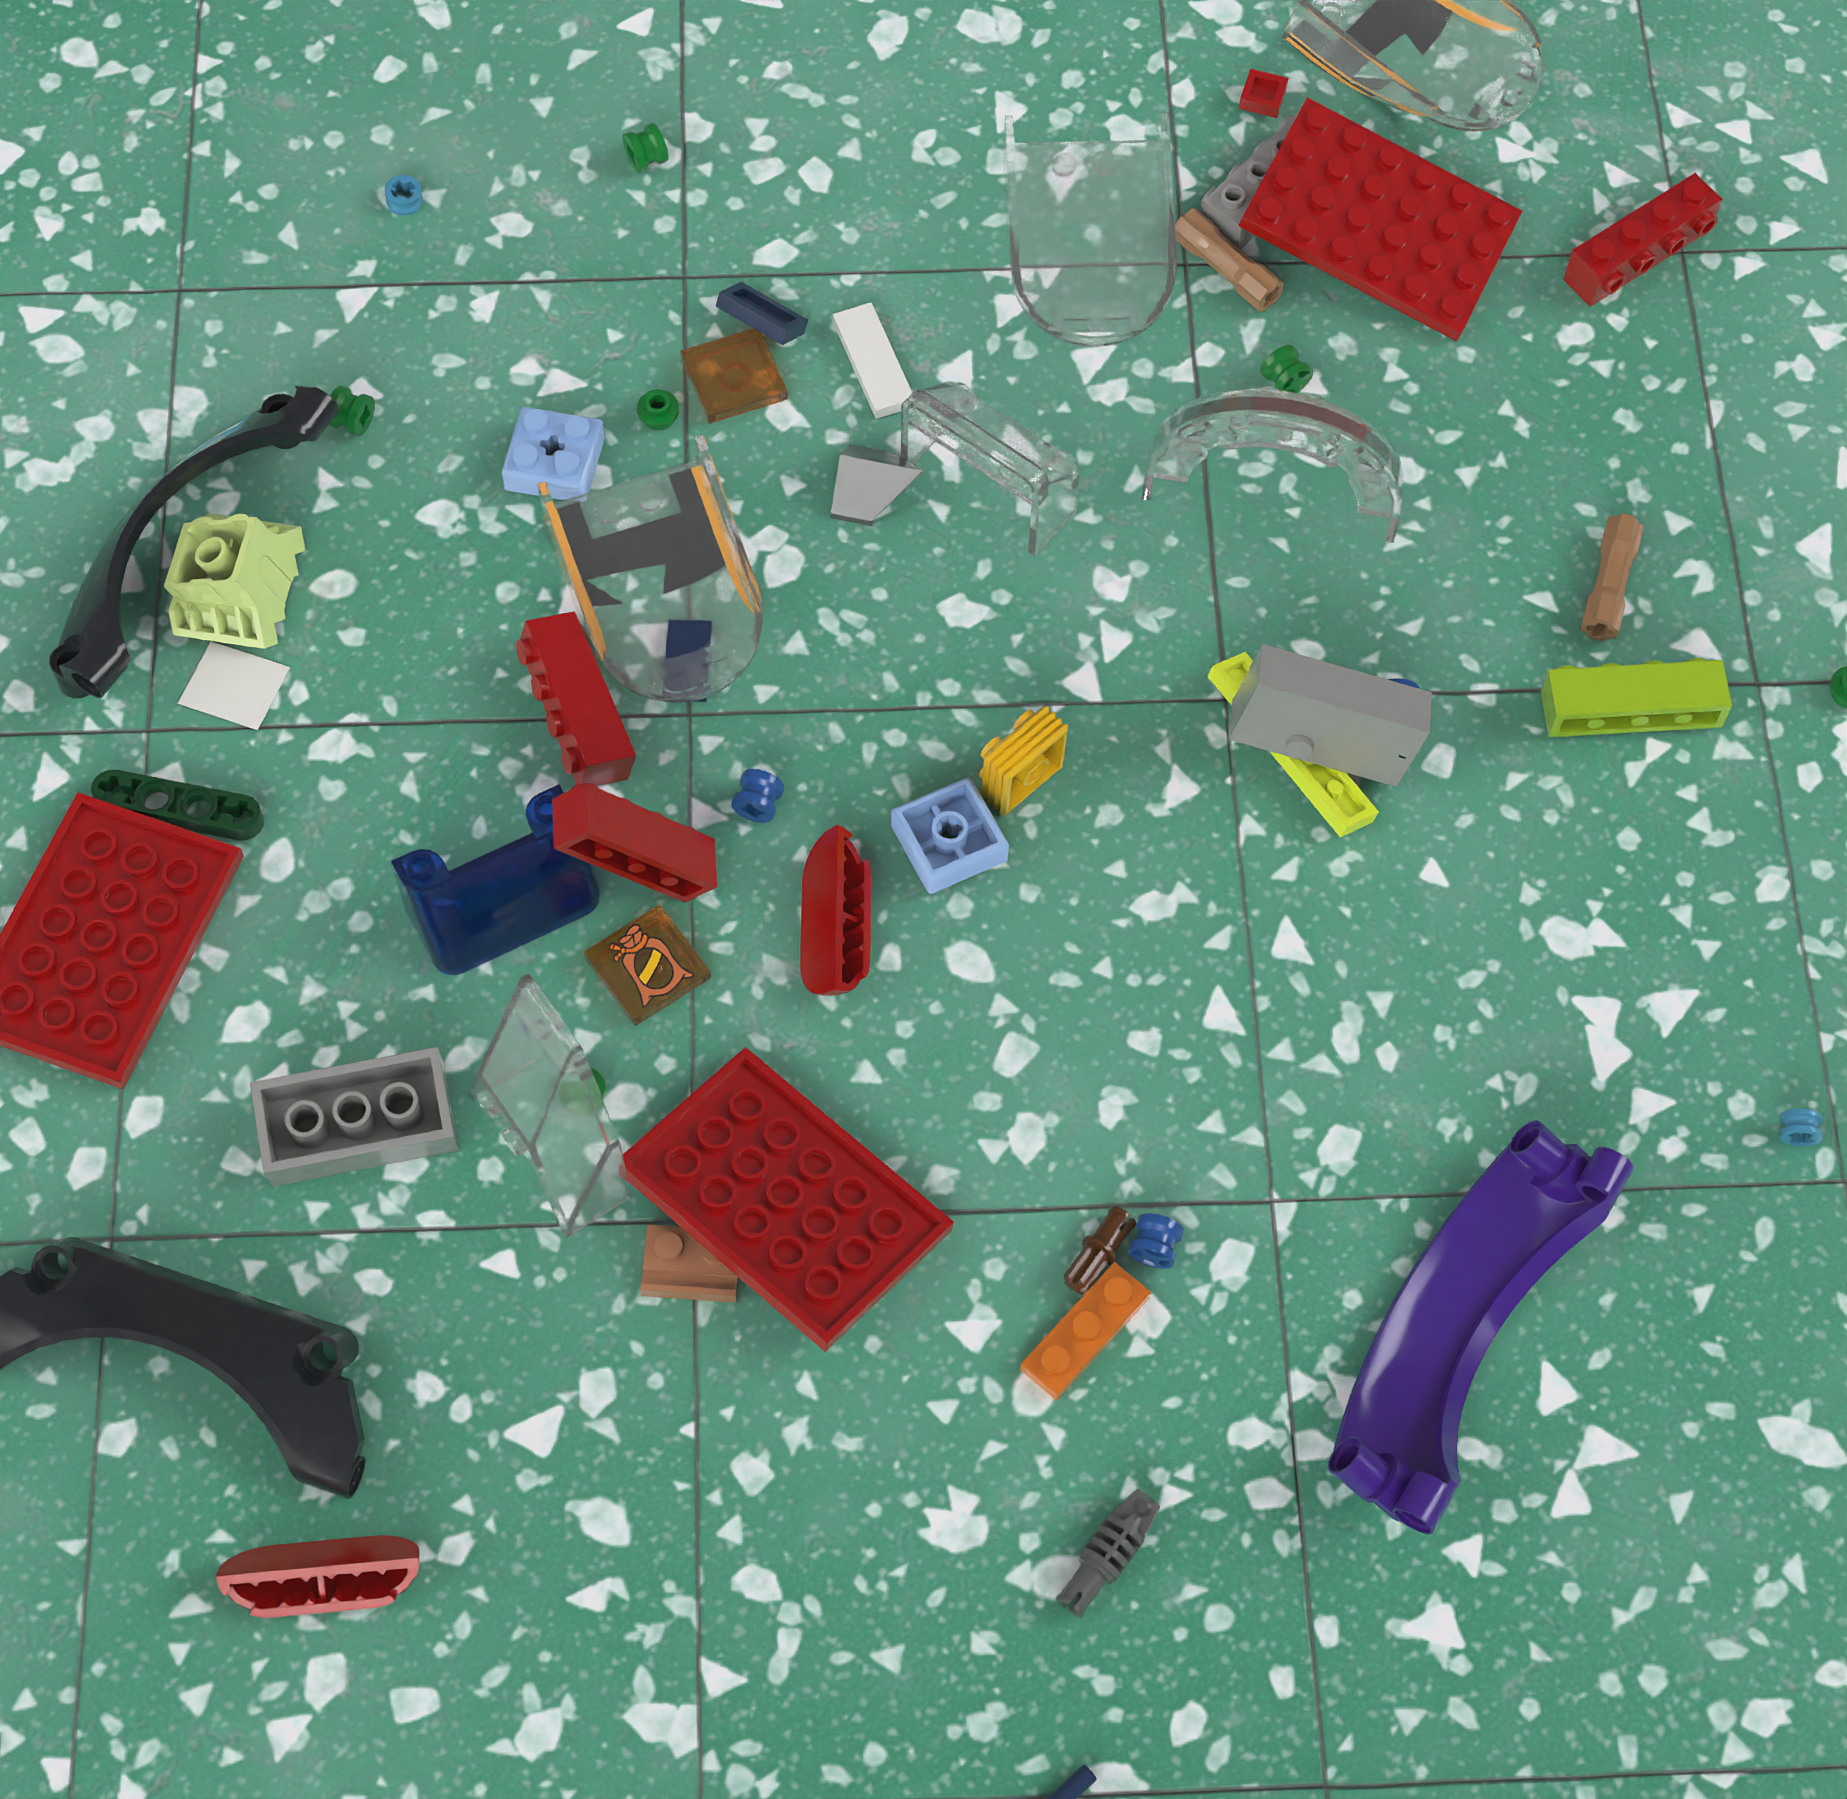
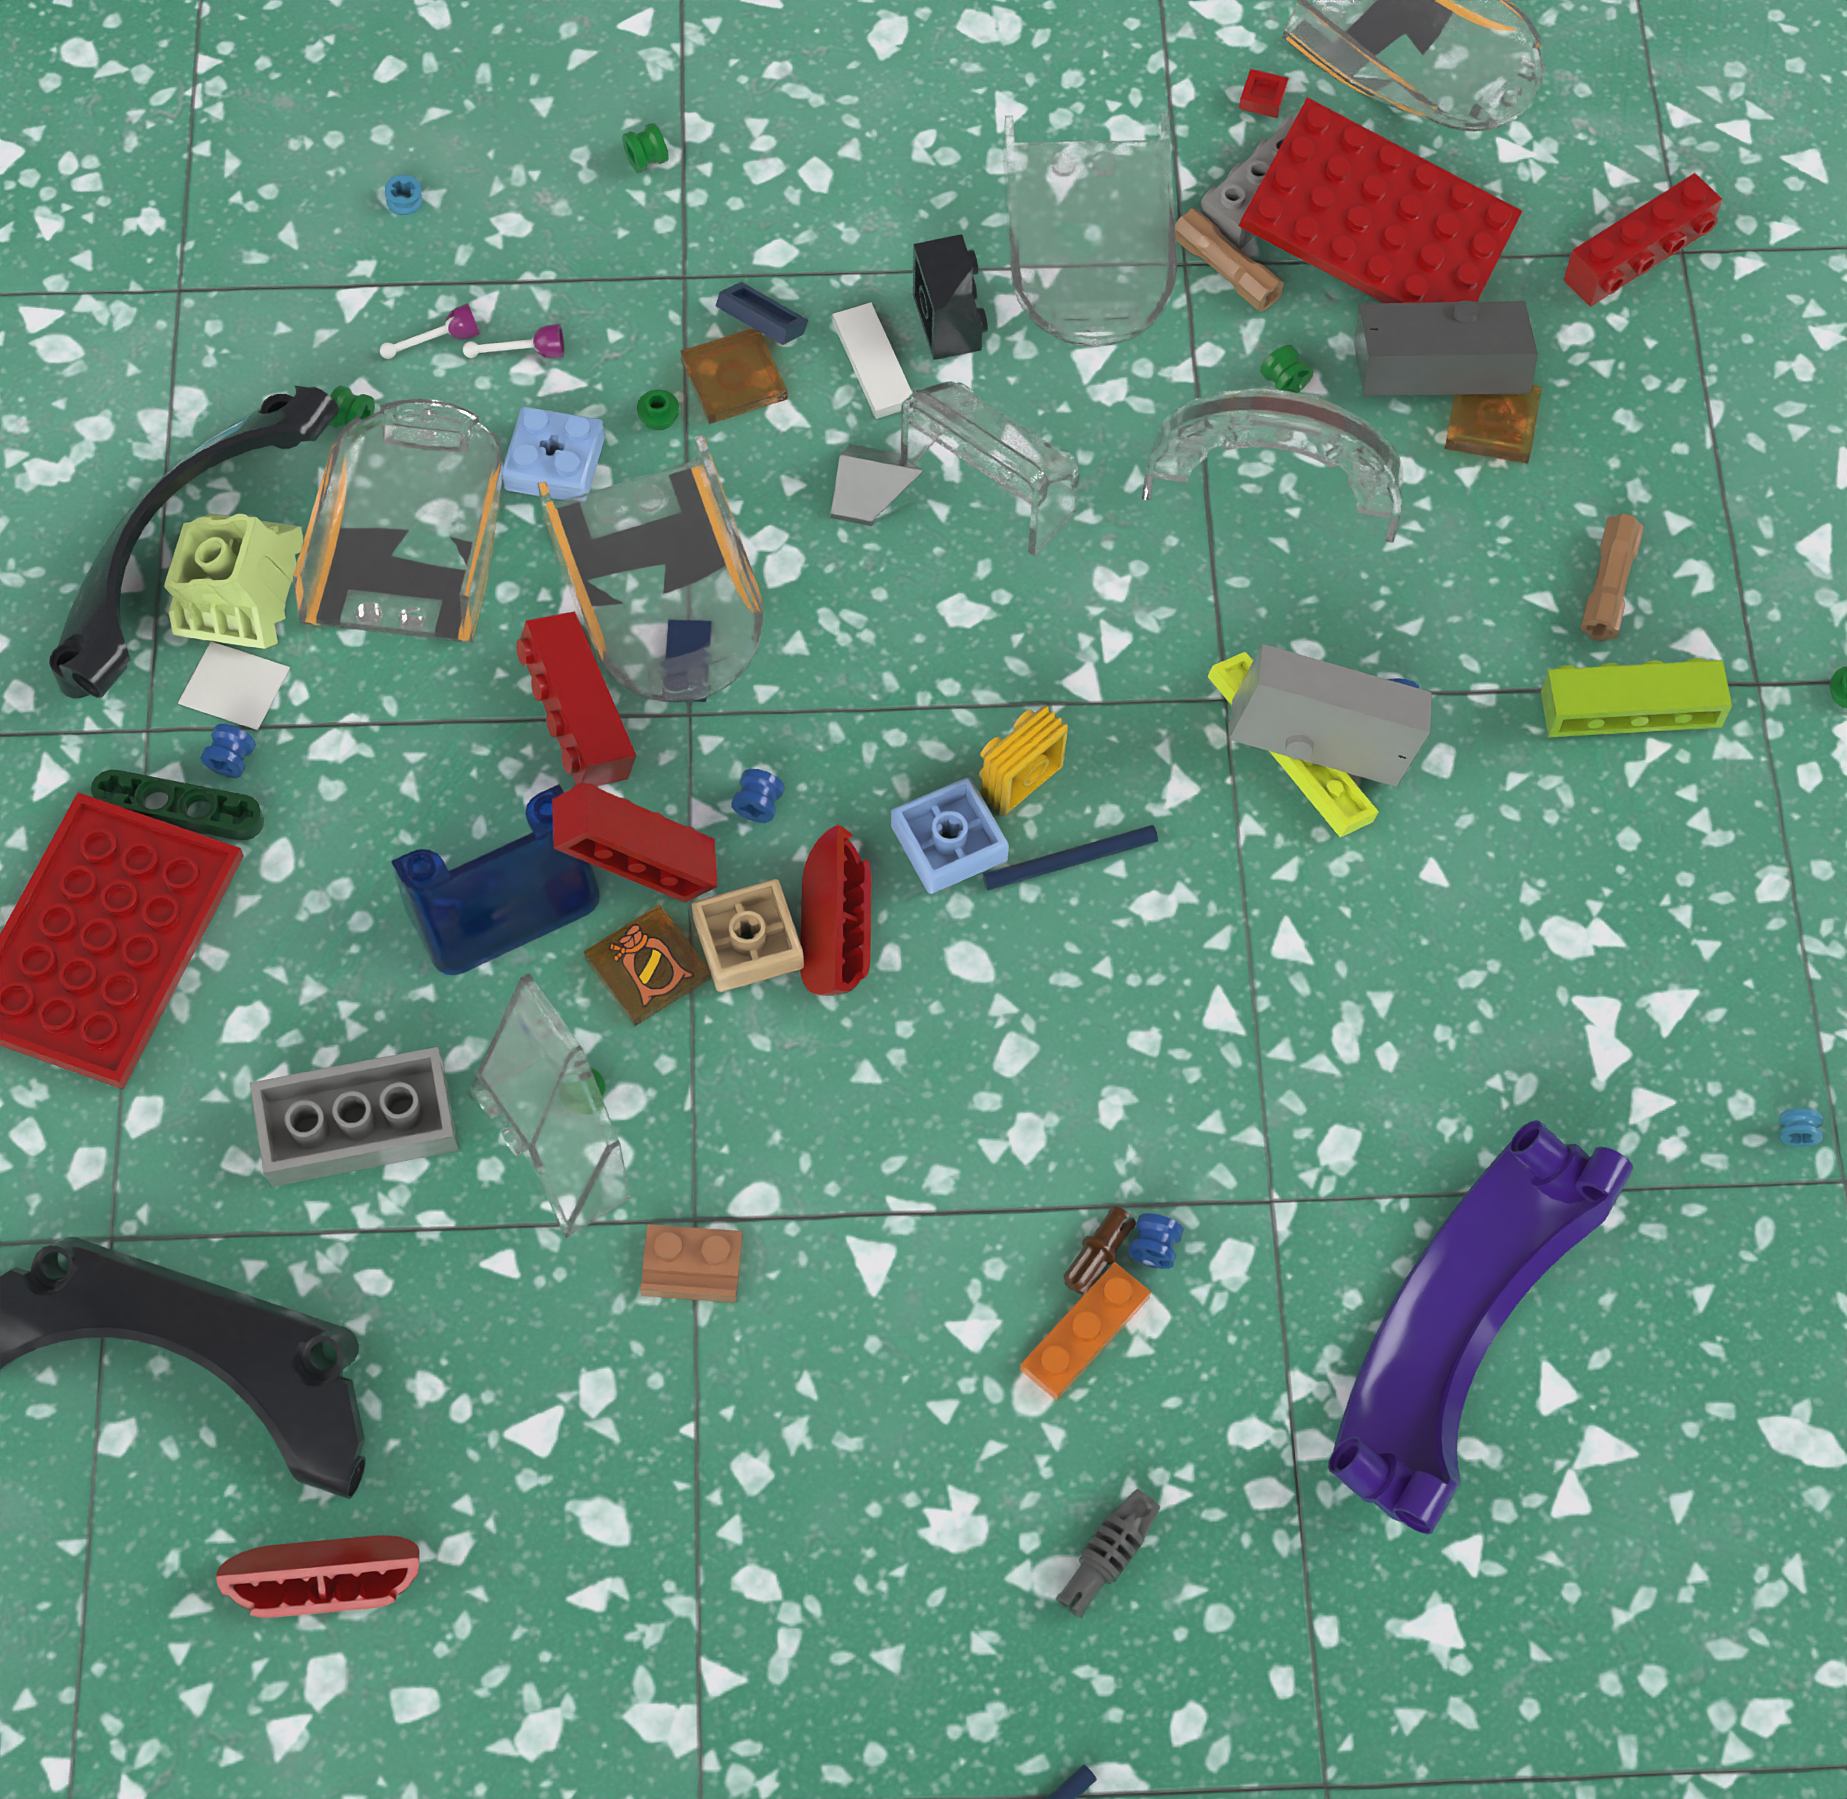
red plate [615,1047,954,1352] -> none
none -> blue wheel [200,724,256,778]
none -> clear windscreen [293,399,503,643]
none -> hinge [380,303,480,359]
none -> hinge [463,324,565,358]
none -> tan brick [691,879,804,992]
none -> black slope [913,234,988,360]
none -> dark blue bar [983,825,1158,891]
none -> dark grey brick [1354,300,1538,396]
none -> clear orange plate [1444,385,1542,464]

